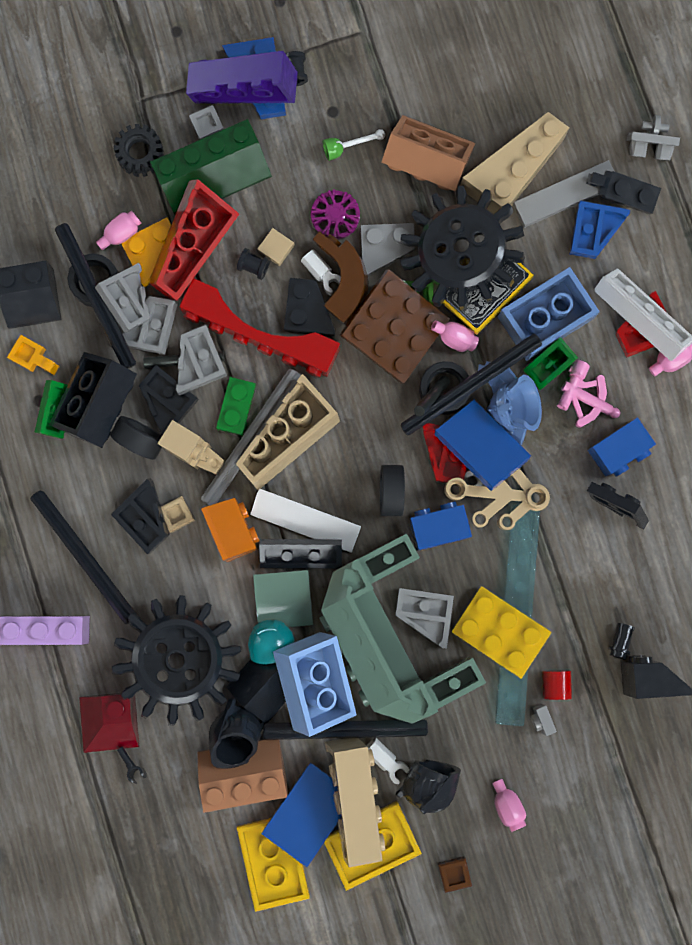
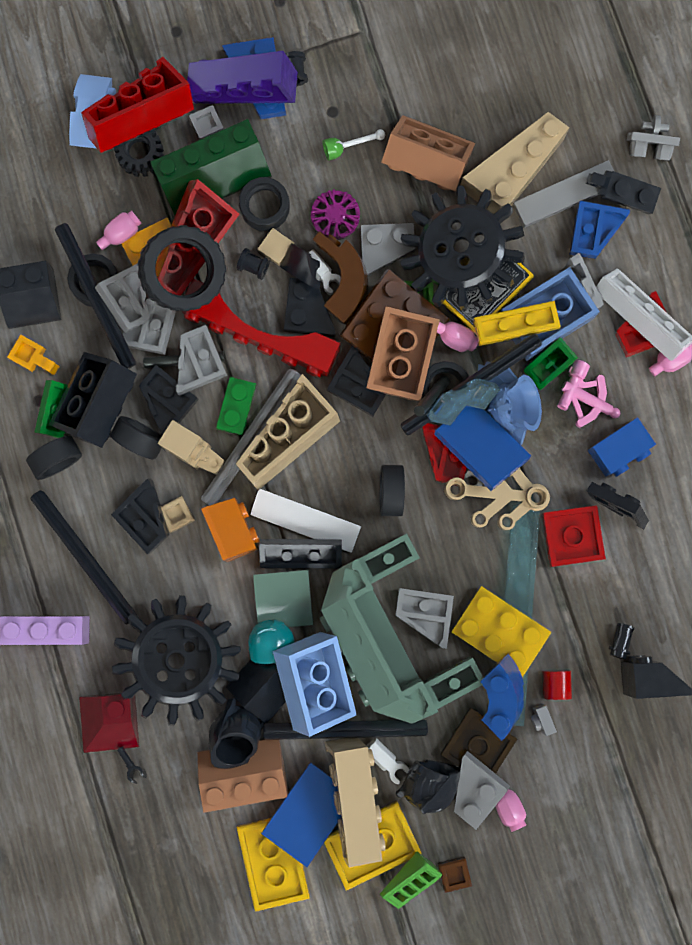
blue brick [409,502,472,551] -> none
none -> black tyre [26,436,82,480]
none -> light blue brick [69,74,116,149]
none -> red wedge [81,57,194,153]
none -> black tyre [137,225,226,311]
none -> black tyre [239,177,290,231]
none -> black slope [280,243,320,289]
none -> black wing [327,346,386,417]
none -> nougat slope [366,306,440,401]
none -> bright green slope [380,851,442,909]
none -> clear light blue tile [427,378,500,426]
none -> dark brown tile [440,707,518,774]
none -> light grey wing [454,751,510,830]
none -> yellow tile [473,301,561,346]
none -> blue brick [480,654,524,741]
none -> red plate [542,505,606,567]
none -> light grey wing [561,253,604,310]

